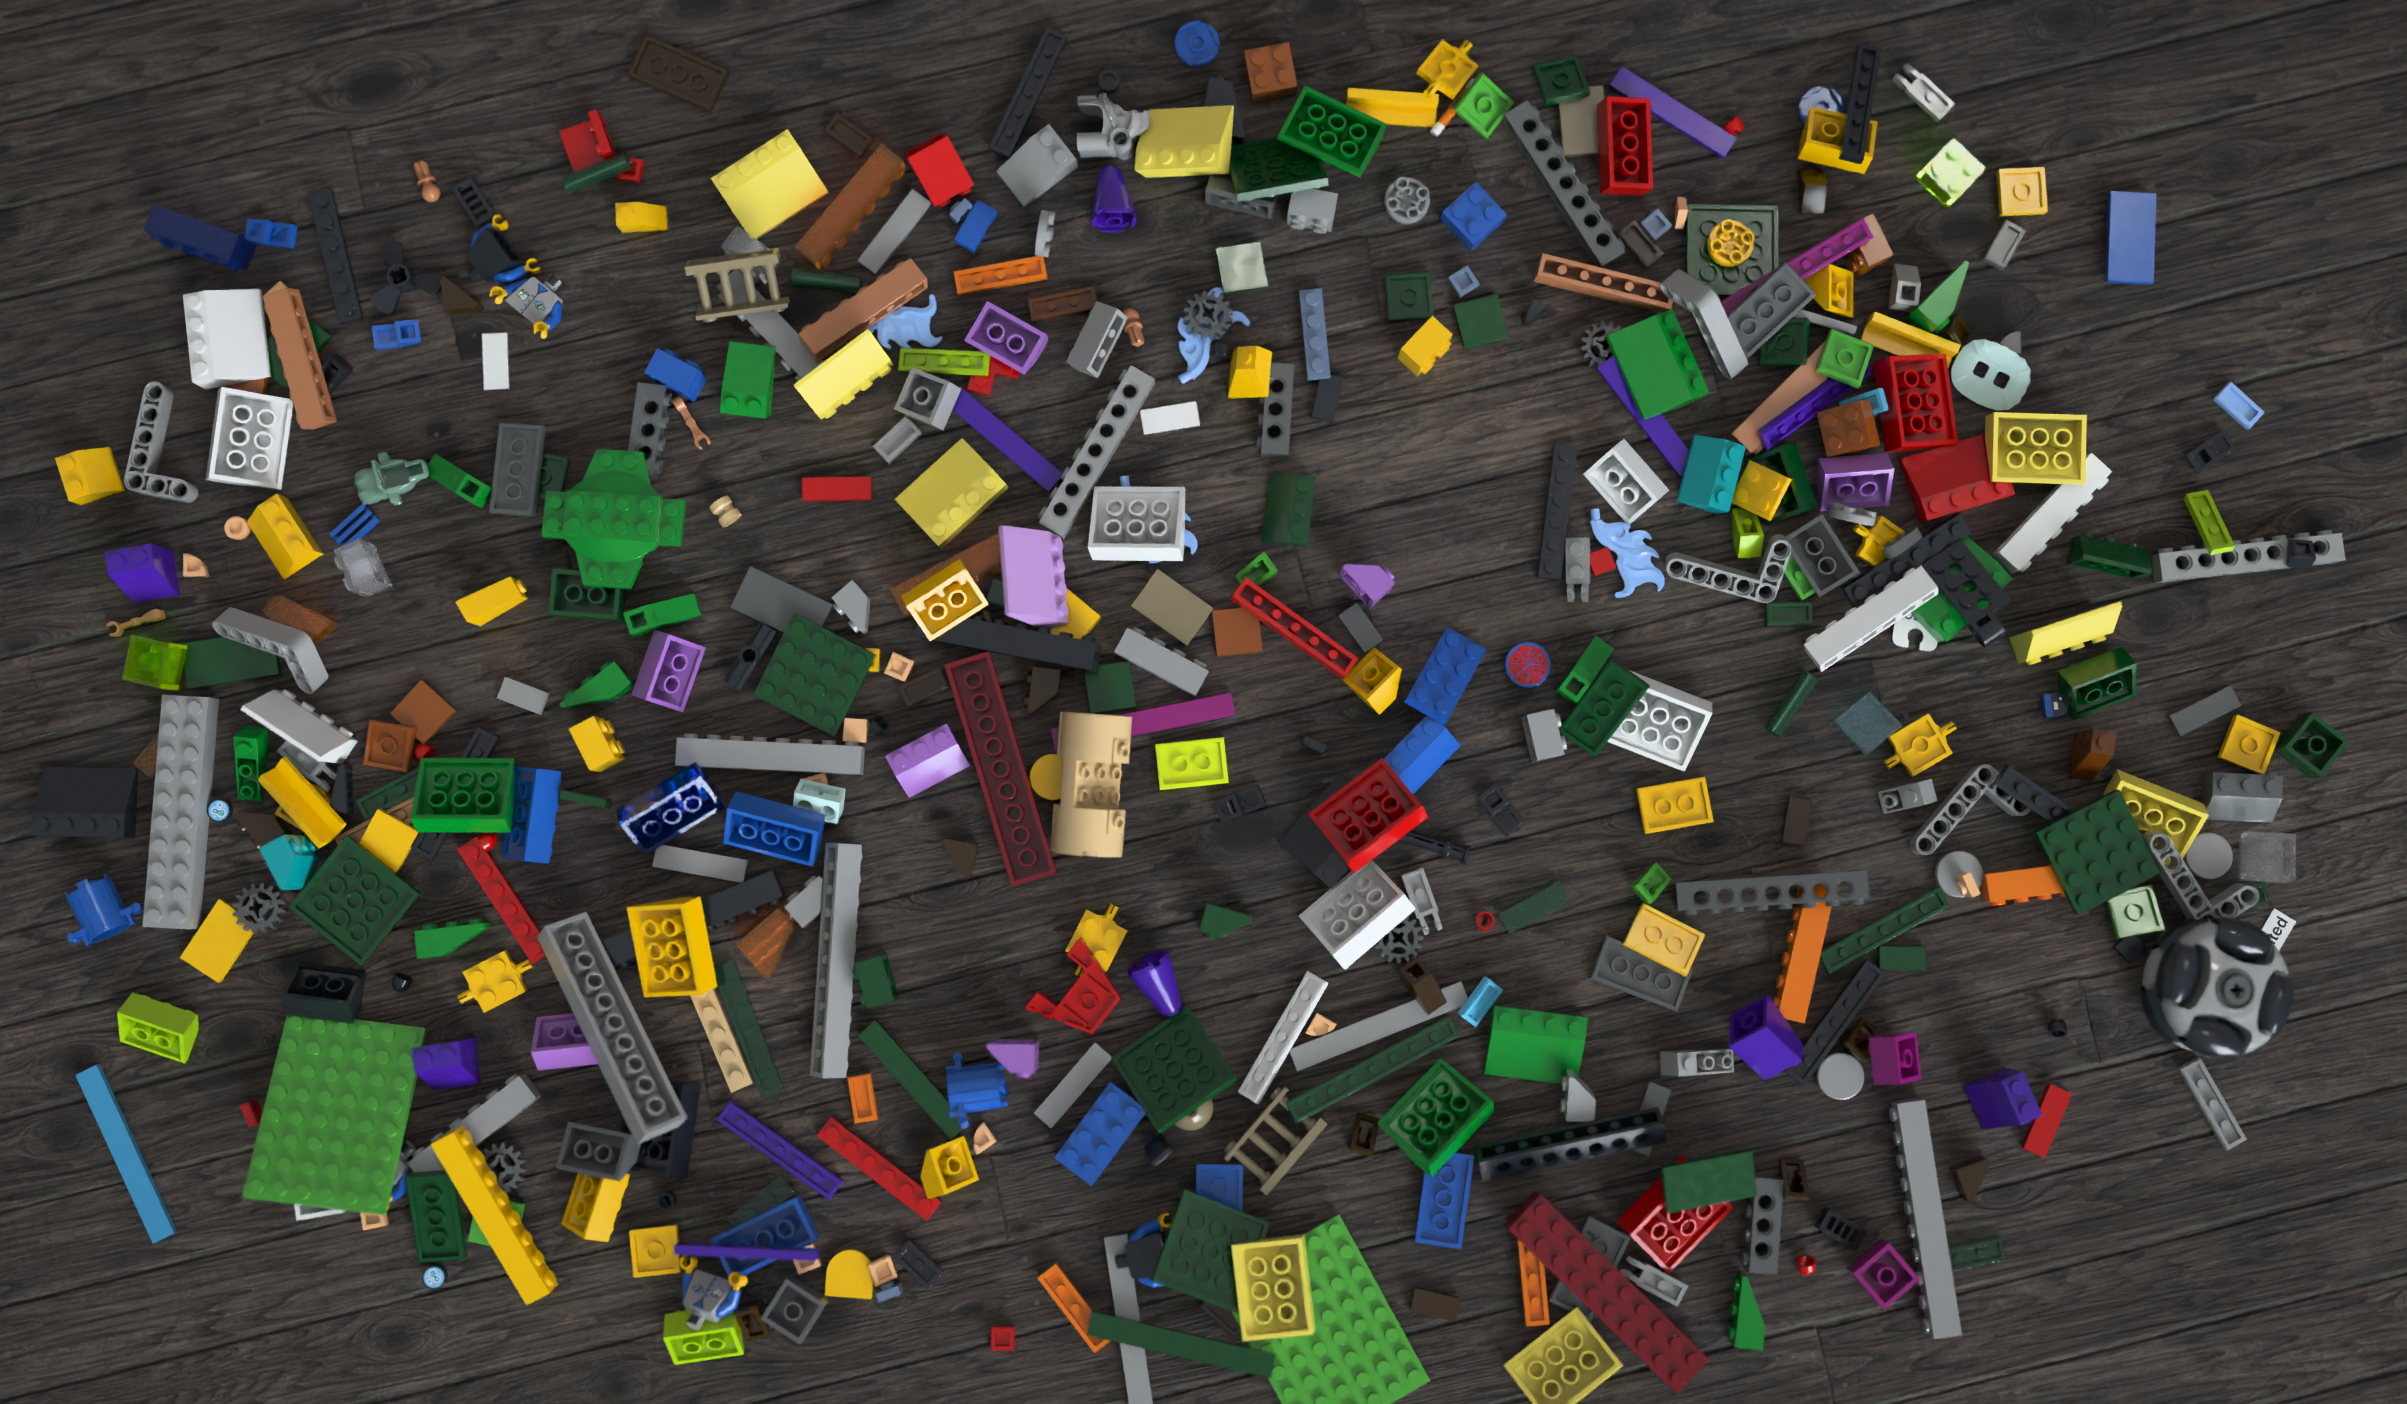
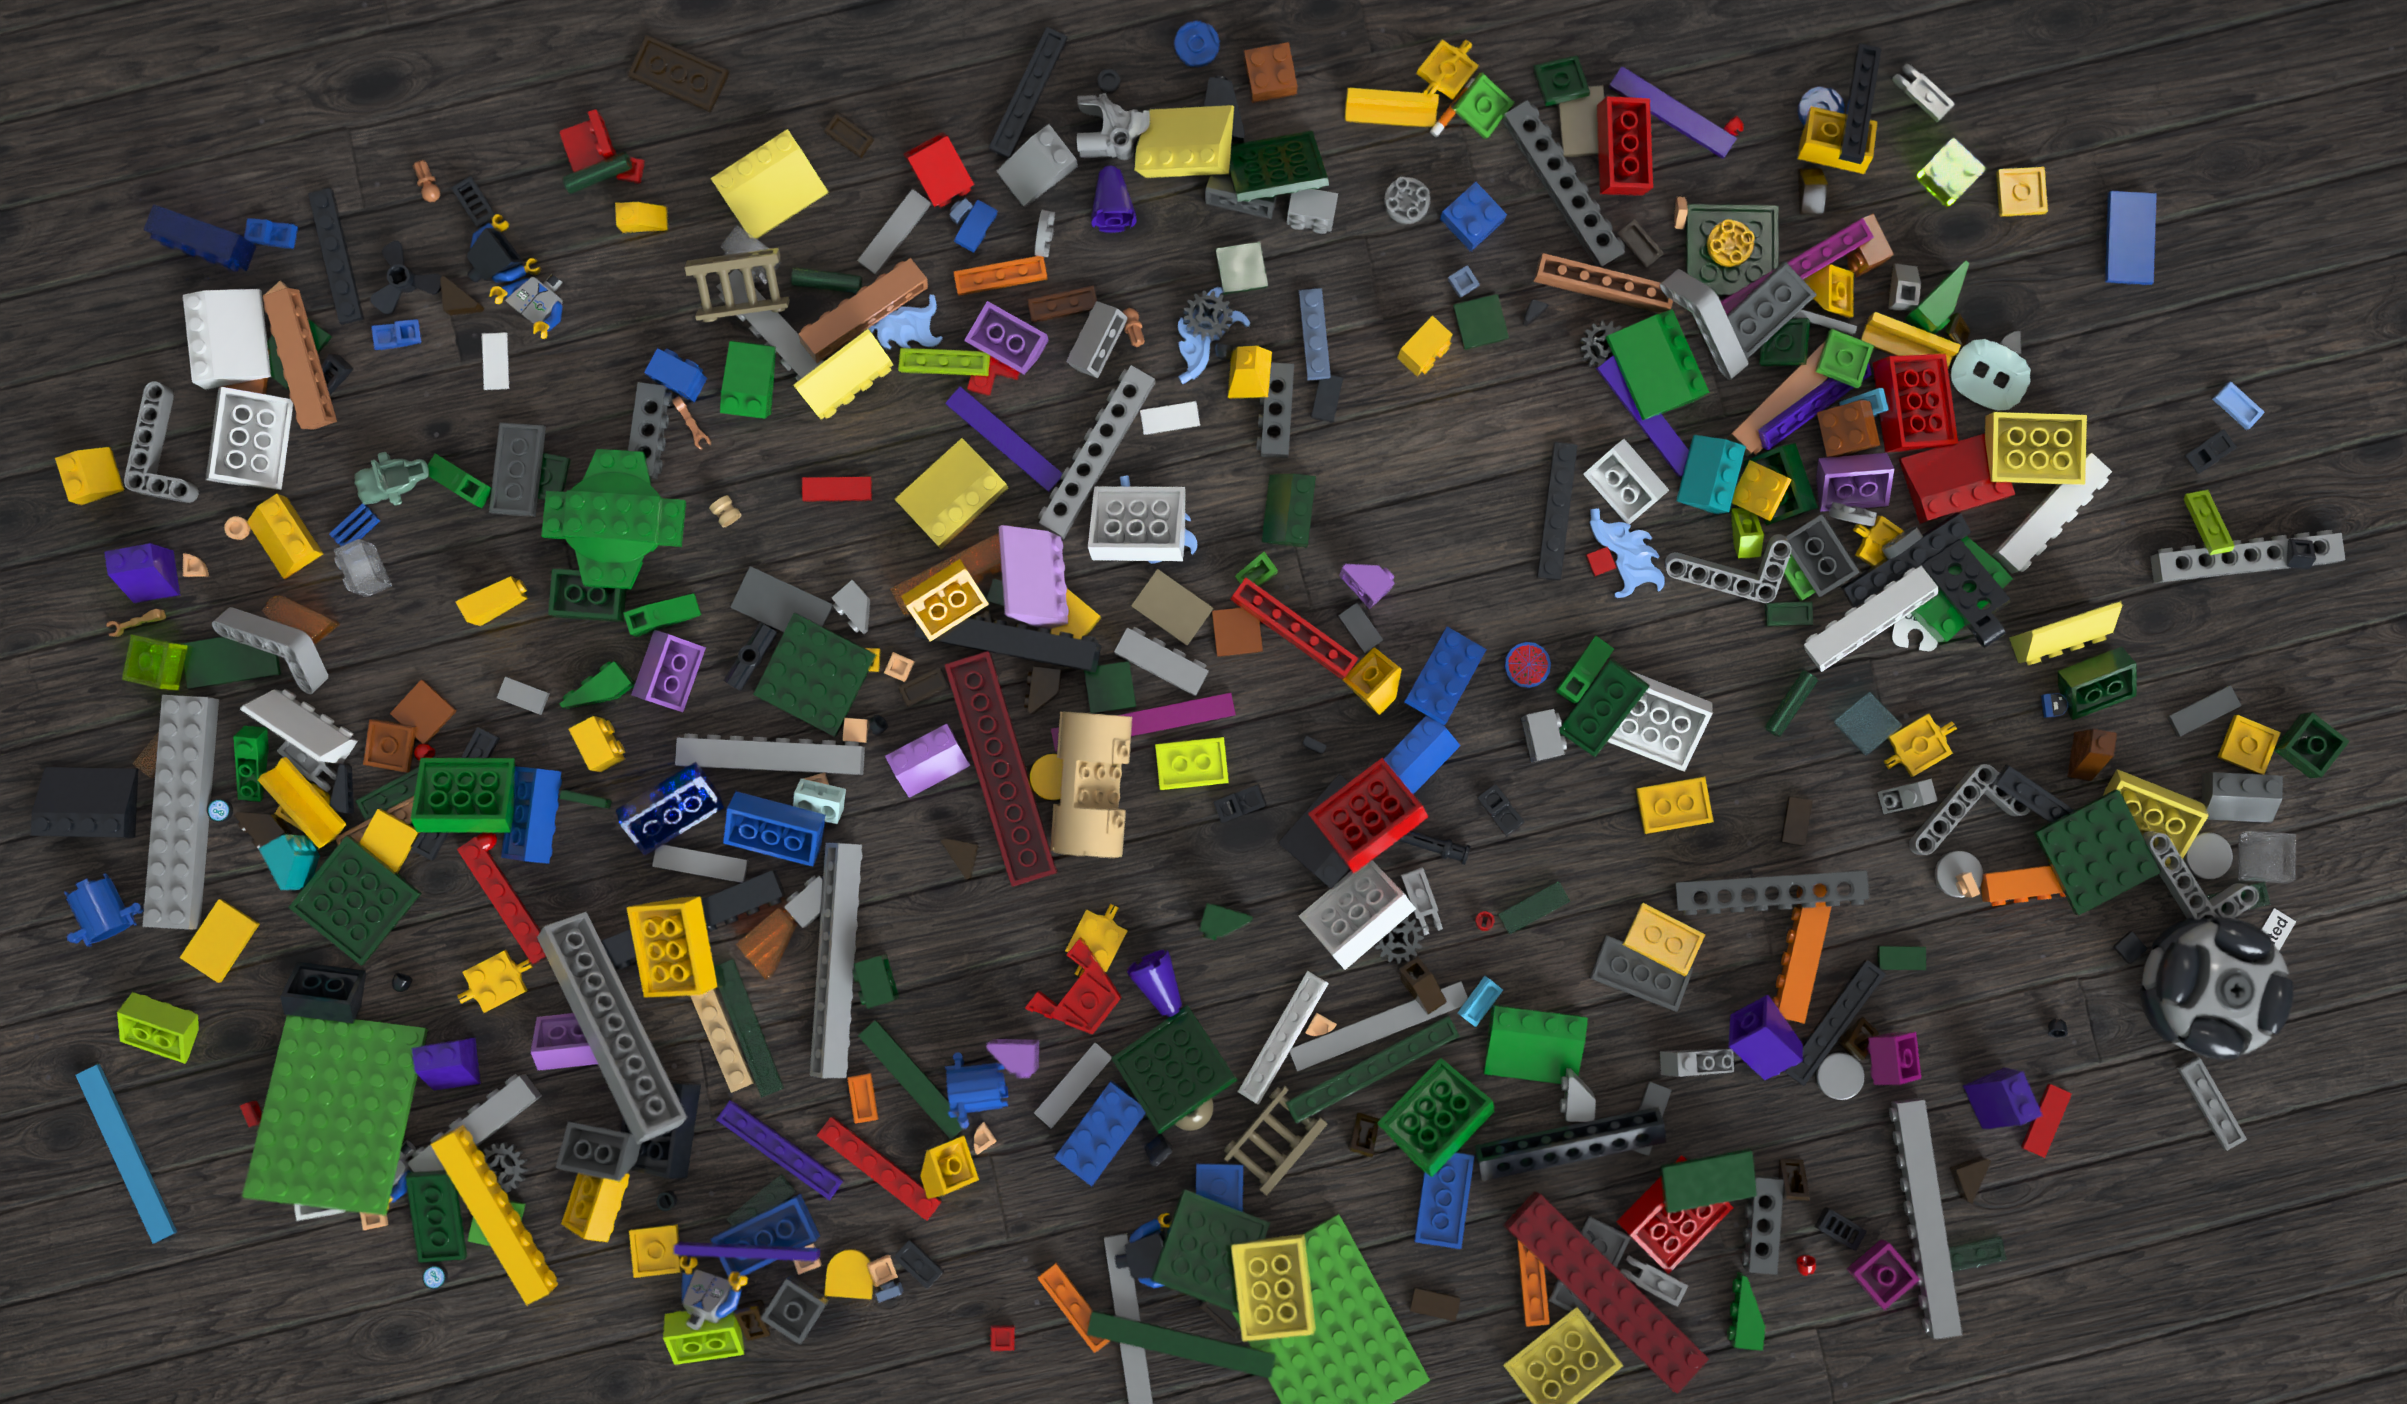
dark grey gear [232,883,286,934] -> none
green slope [414,919,491,959] -> none
clear orange brick [794,144,906,270] -> none
light grey tile [873,416,922,464] -> none
light grey brick [894,367,961,430] -> none
green slope [1277,86,1387,177] -> none
dark green tile [1385,272,1434,322] -> none
light grey hinge [1566,537,1590,602] -> none
bright green slope [1630,862,1672,904] -> none
sand blue plate [1640,209,1673,242] -> none
dark green tile [1819,886,1950,974] -> none
tile [1982,219,2026,271] -> none
dark green slope [2067,533,2152,579] -> none
tile [2106,885,2165,939] -> none

